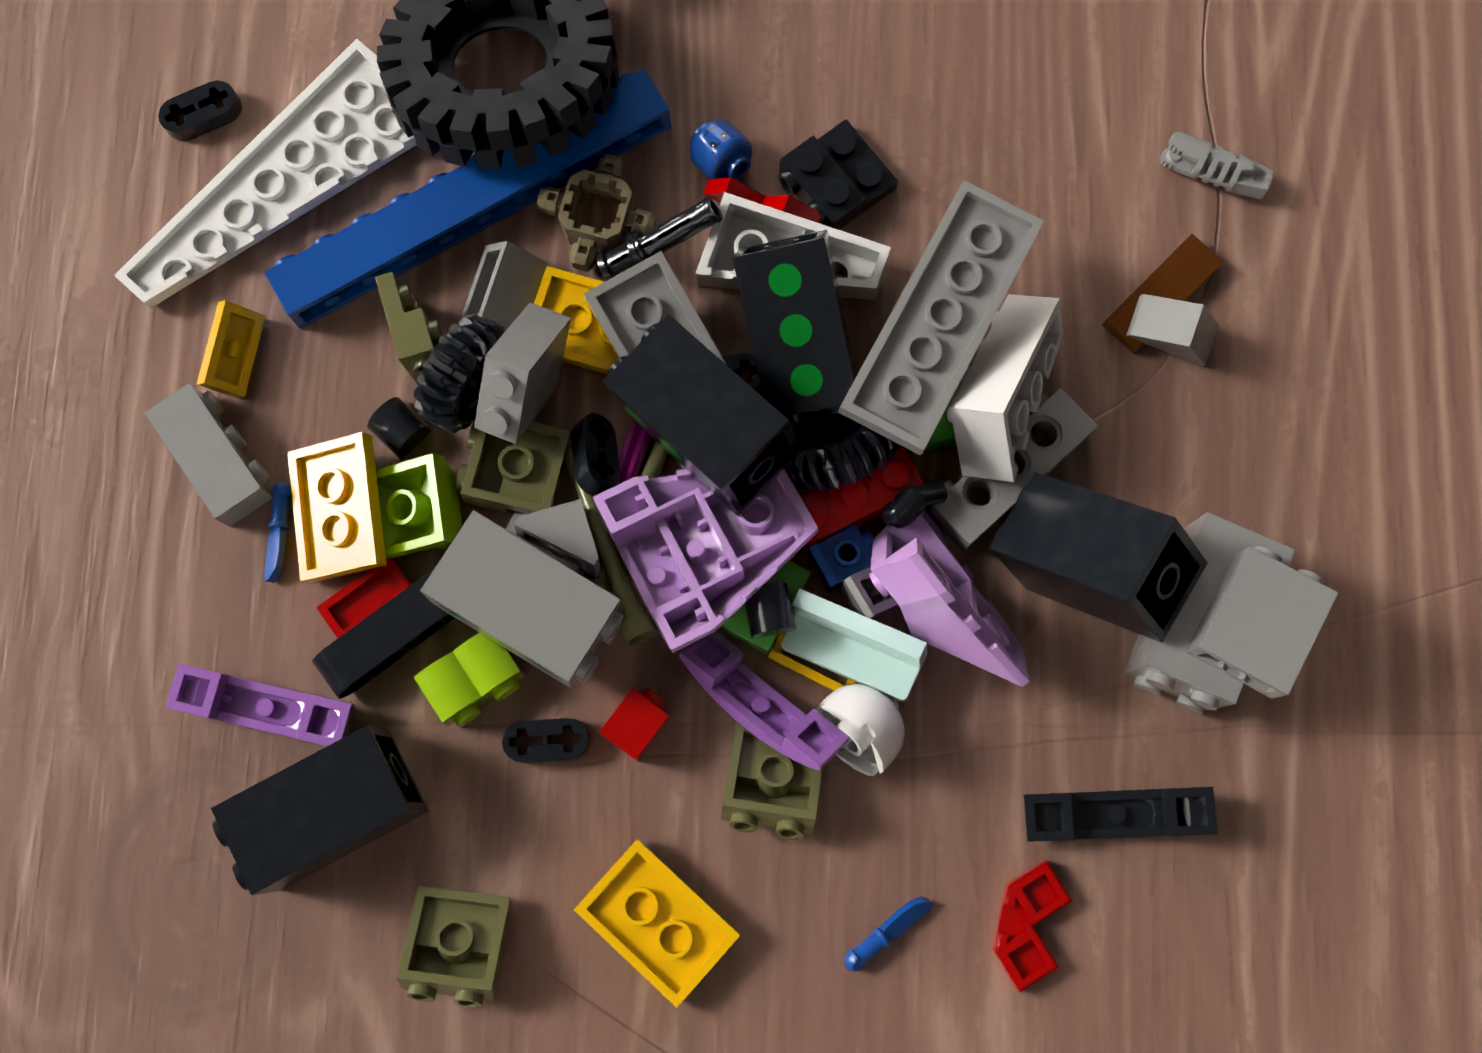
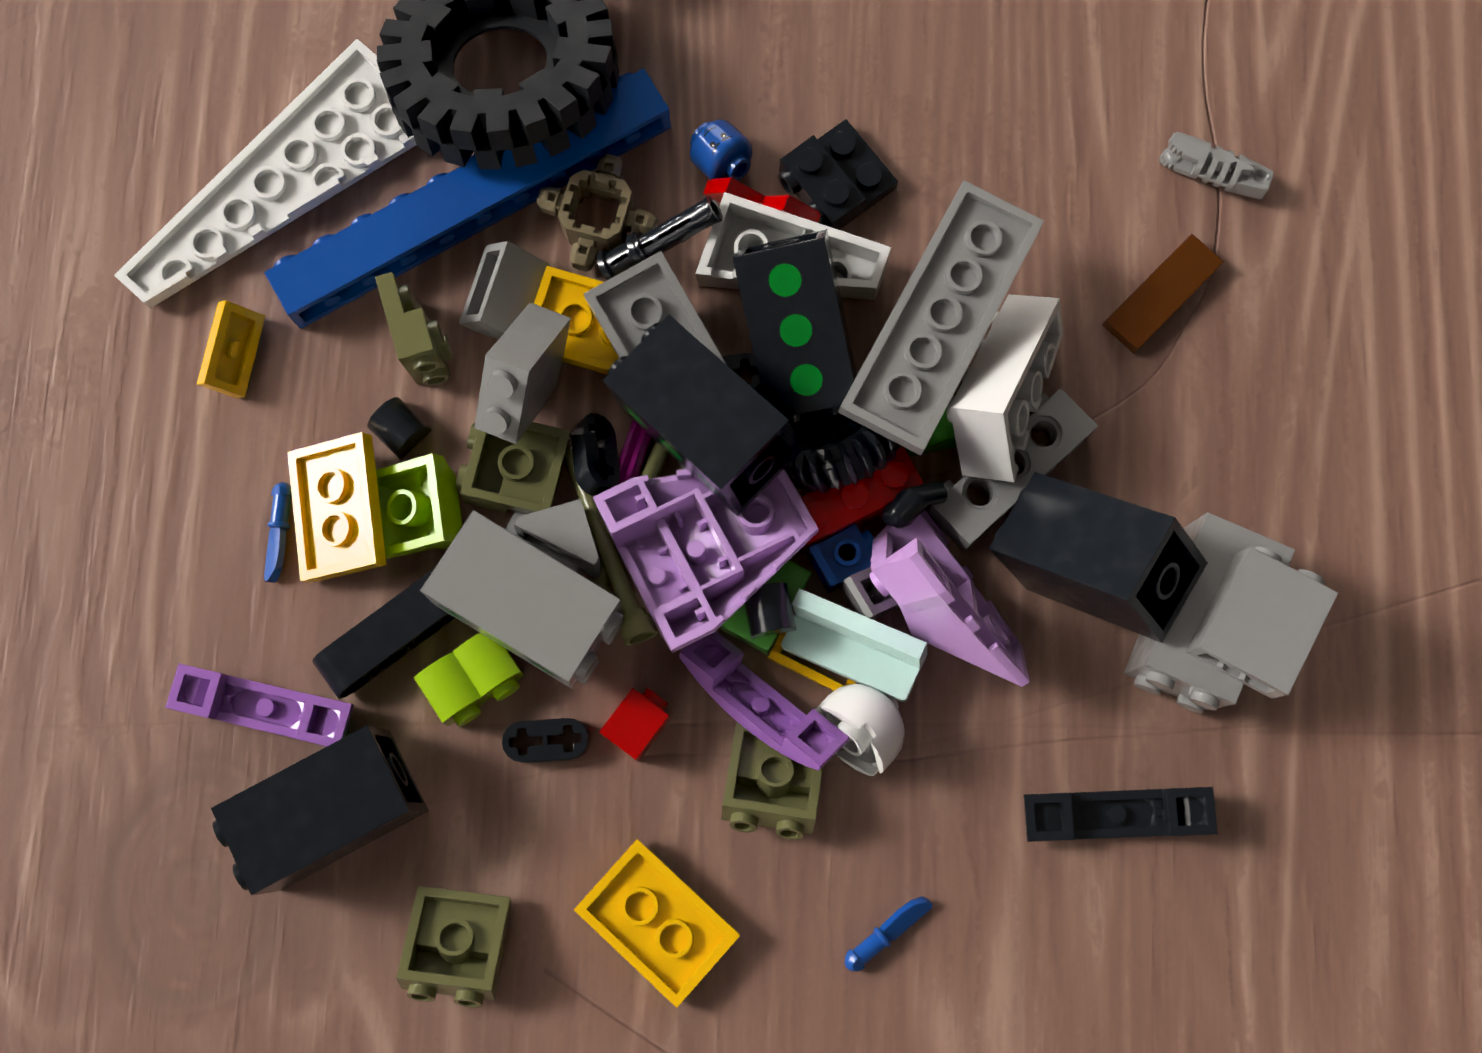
light grey brick [144,383,273,527] -> none
black beam [158,80,242,141] -> none
red tile [316,557,412,638] -> none
black gear [413,314,505,433] -> none
red tile [992,860,1072,992] -> none
light grey slope [1126,294,1219,366] -> none

